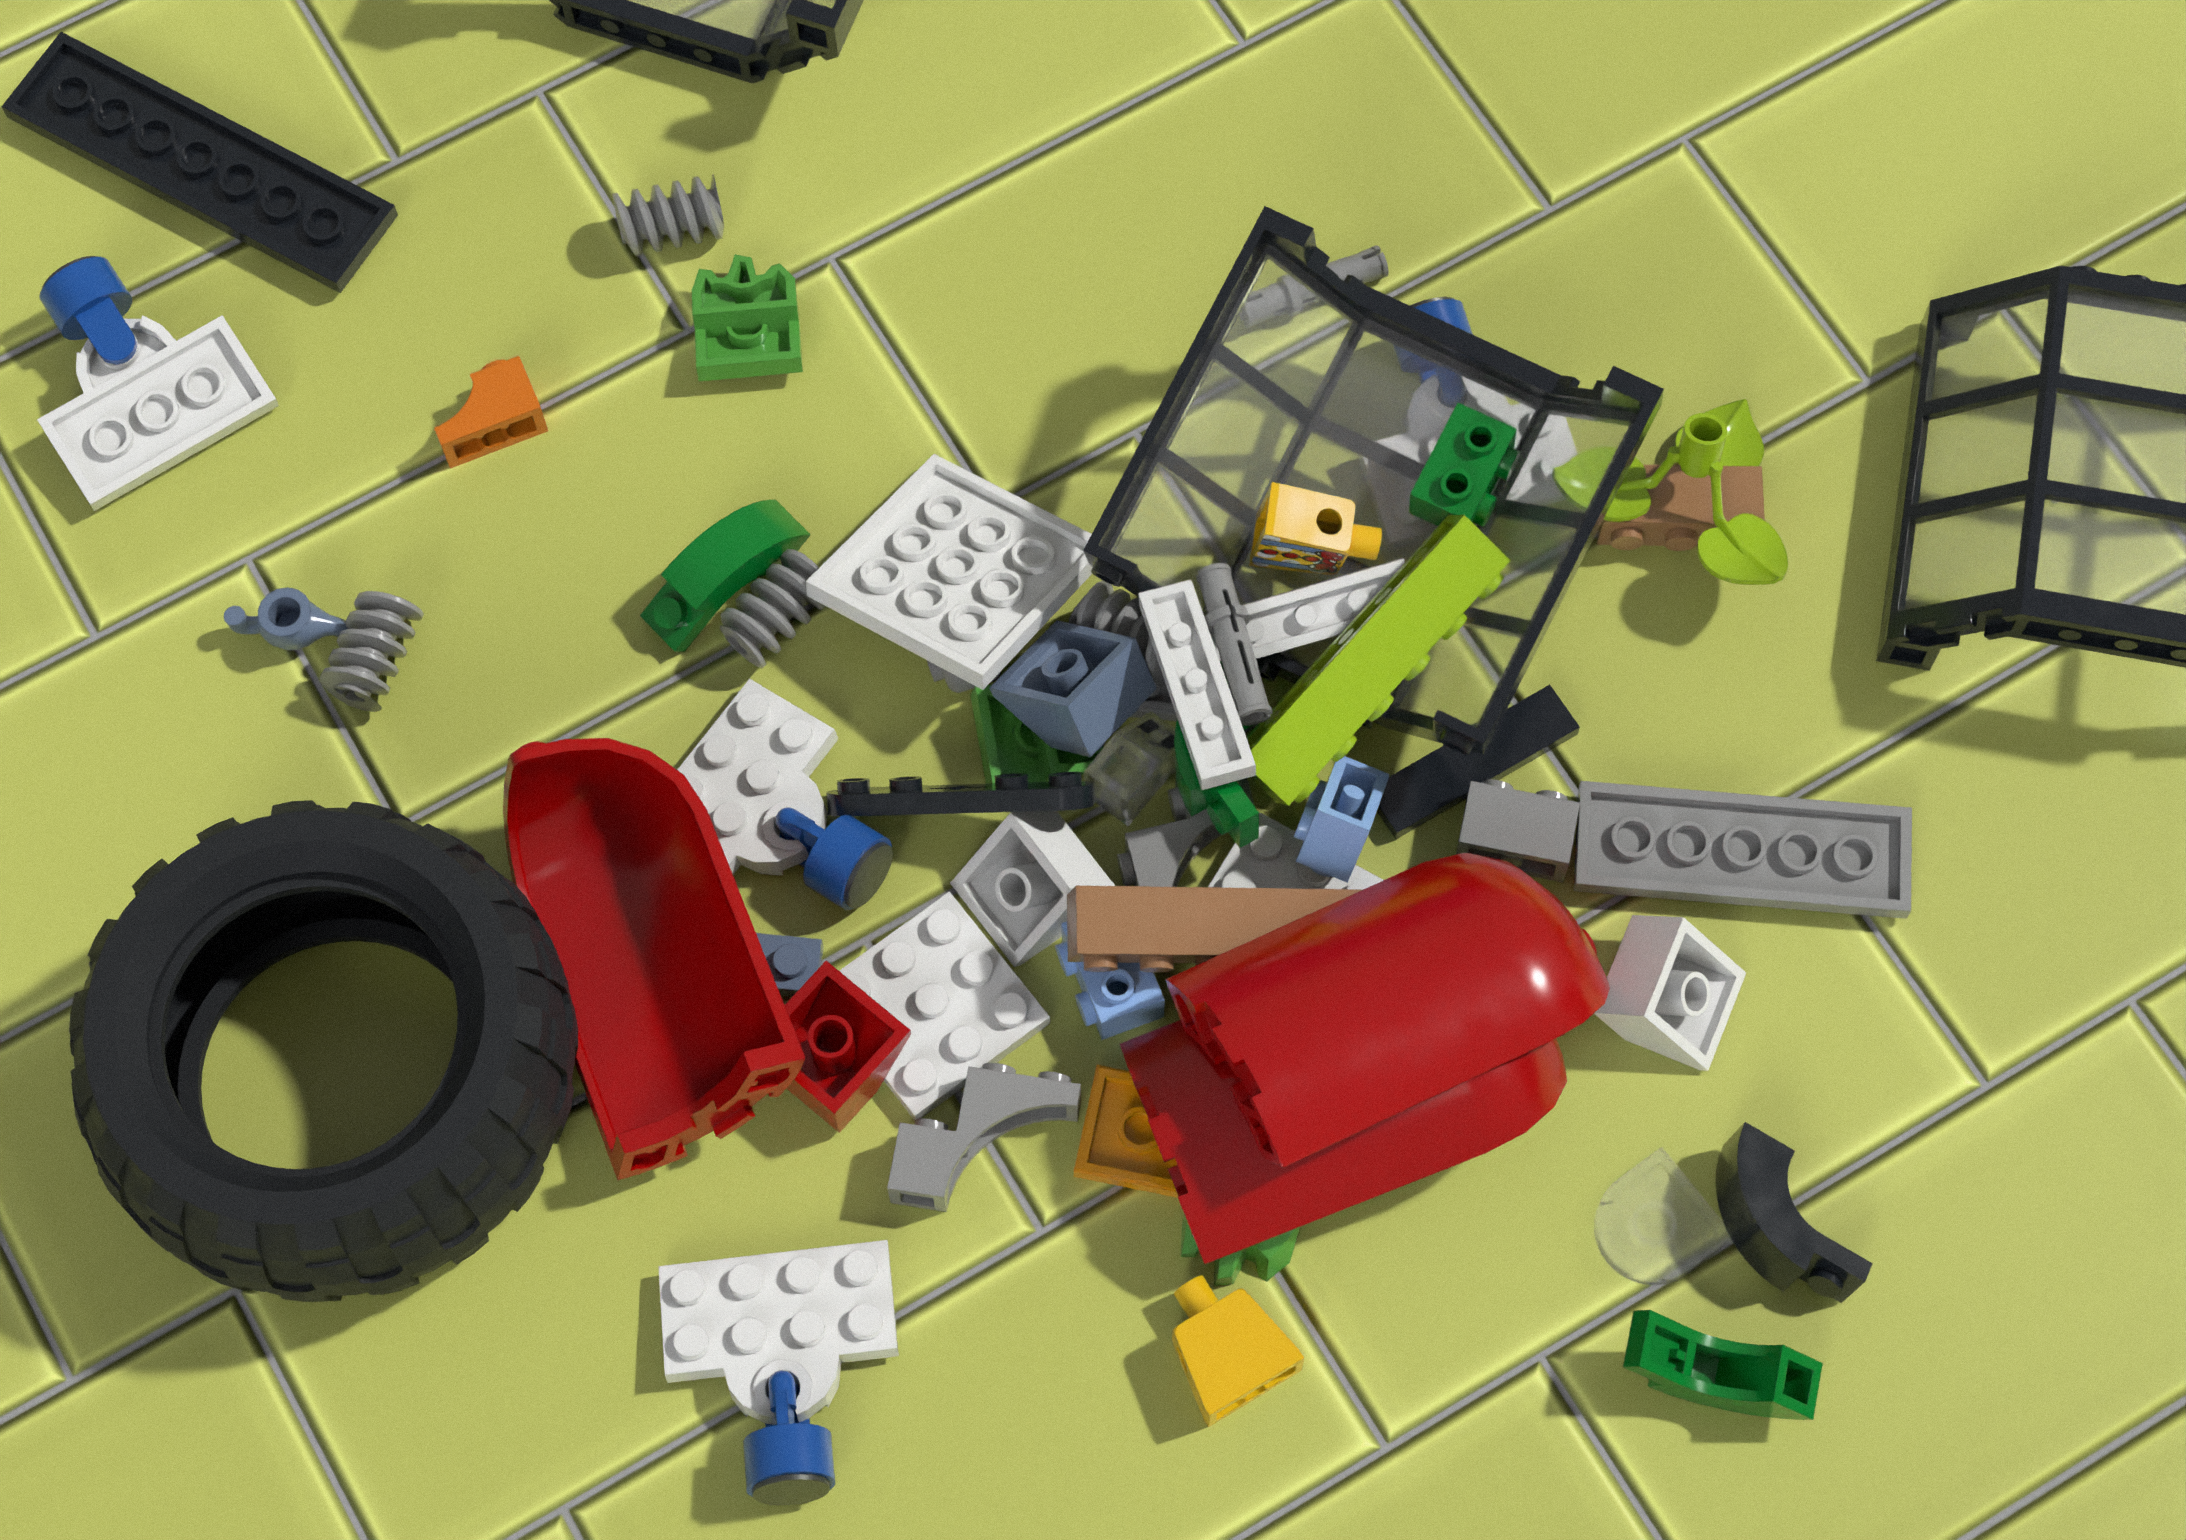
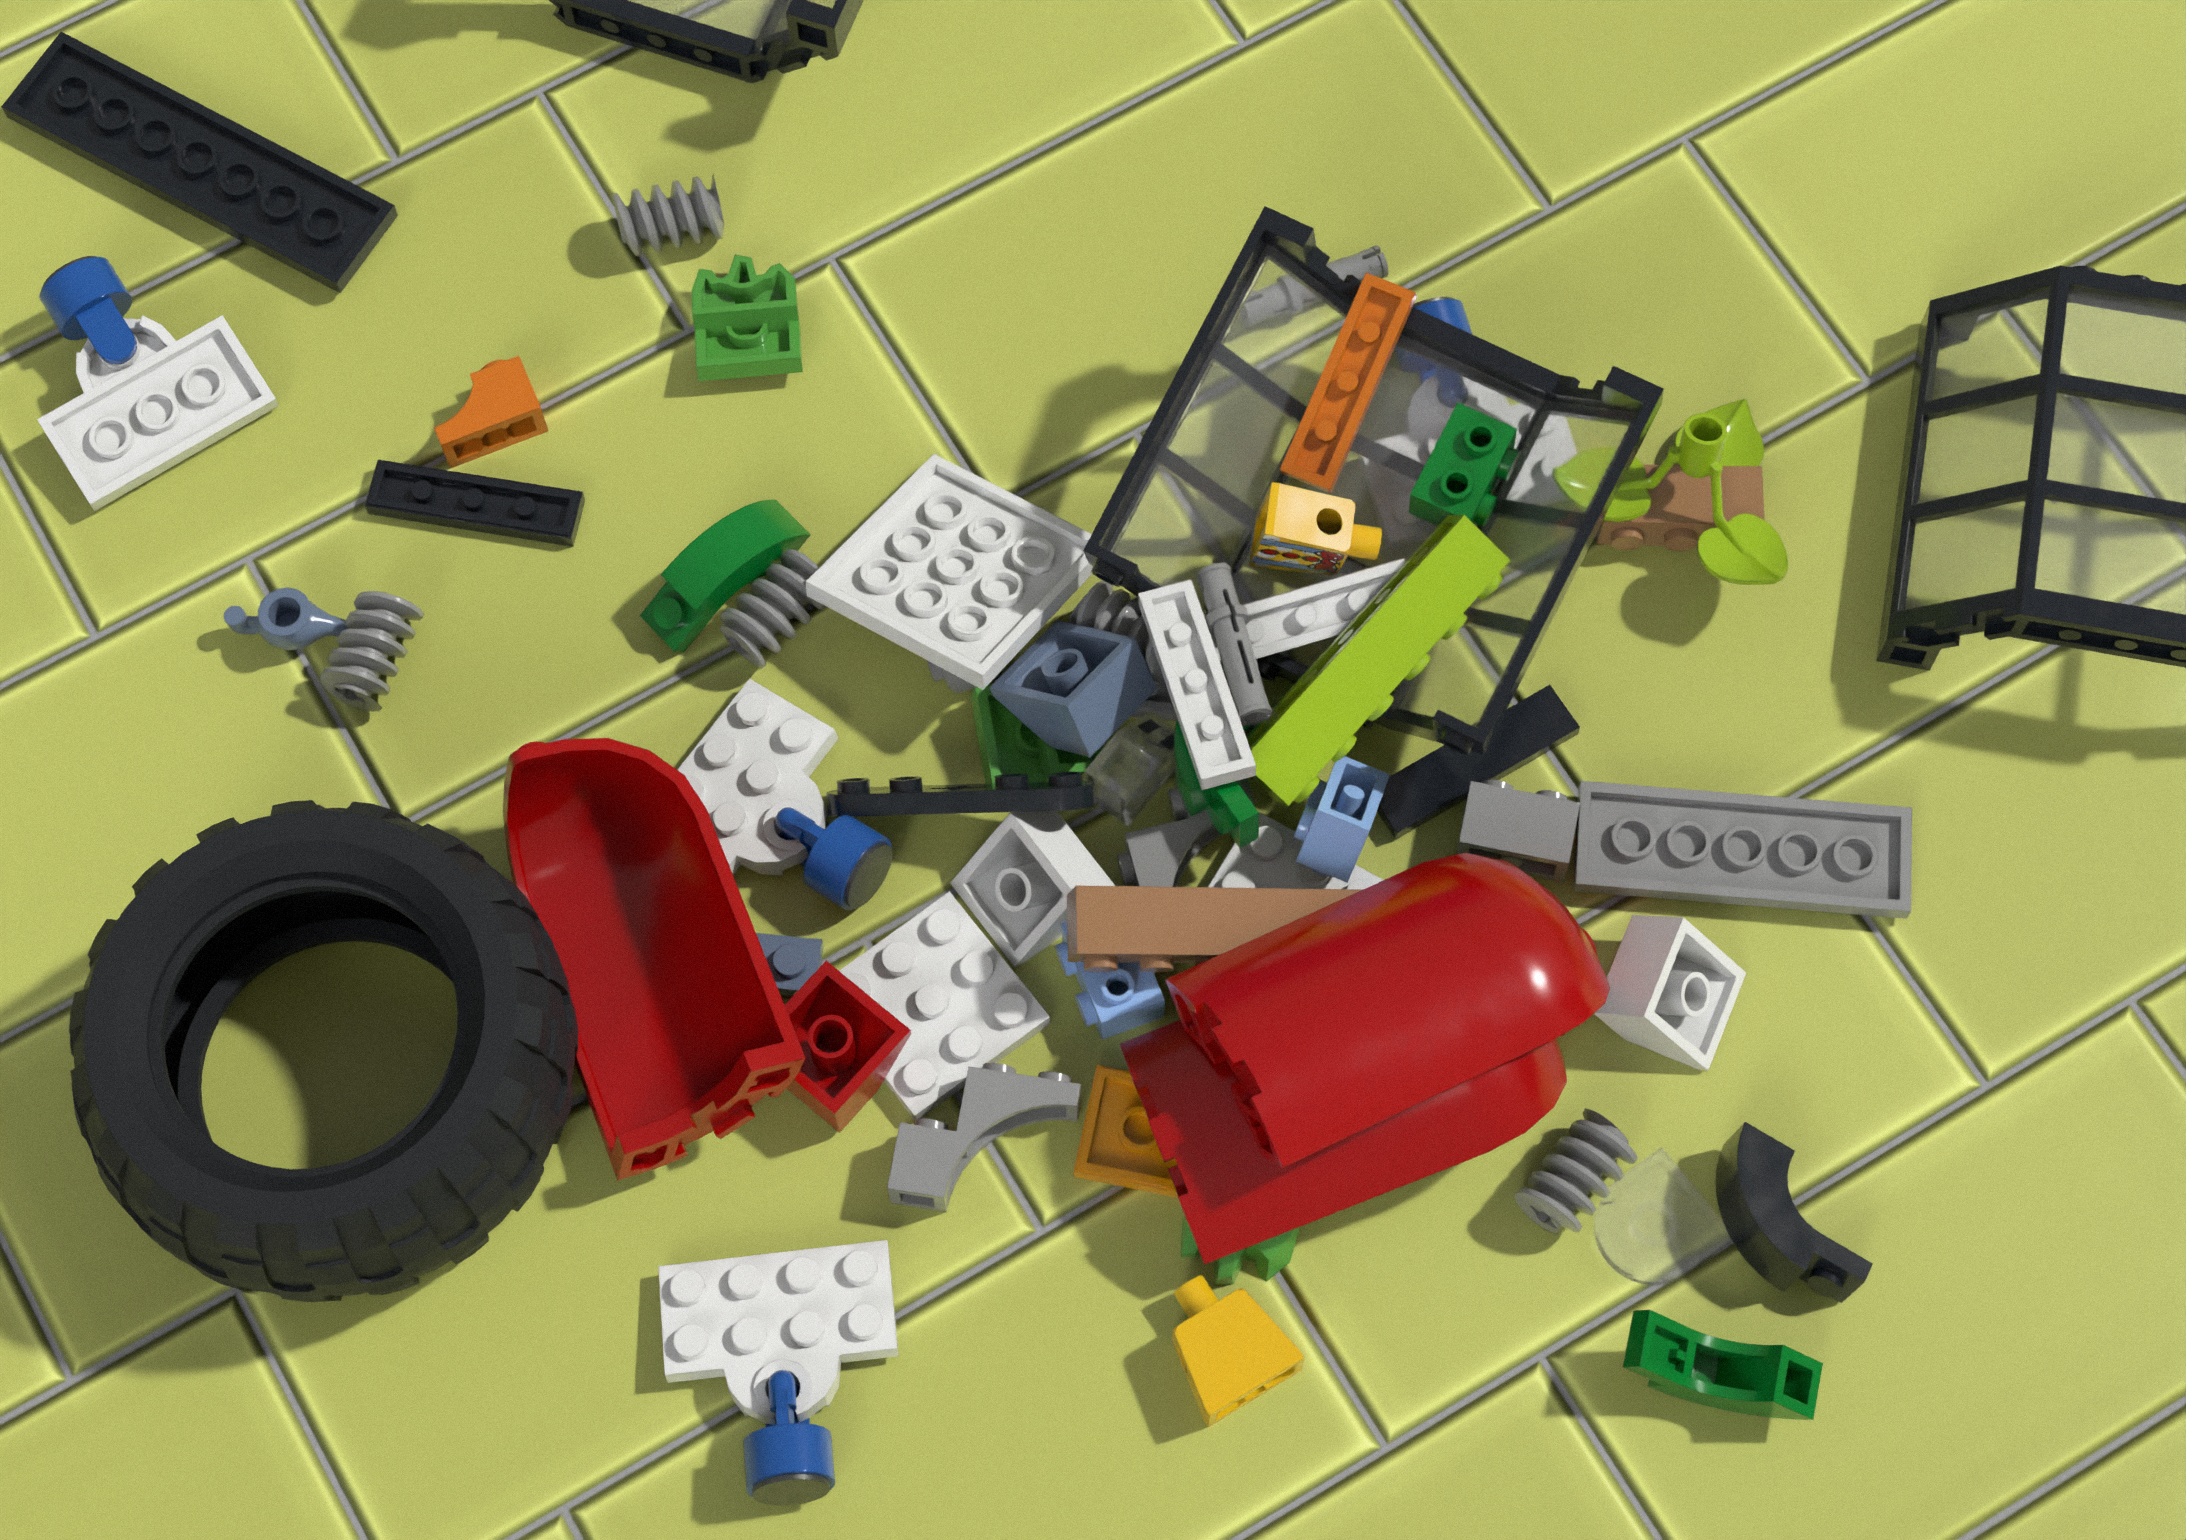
none -> black tile [365,459,585,547]
none -> orange plate [1280,273,1417,494]
none -> light grey piece [1514,1108,1638,1233]

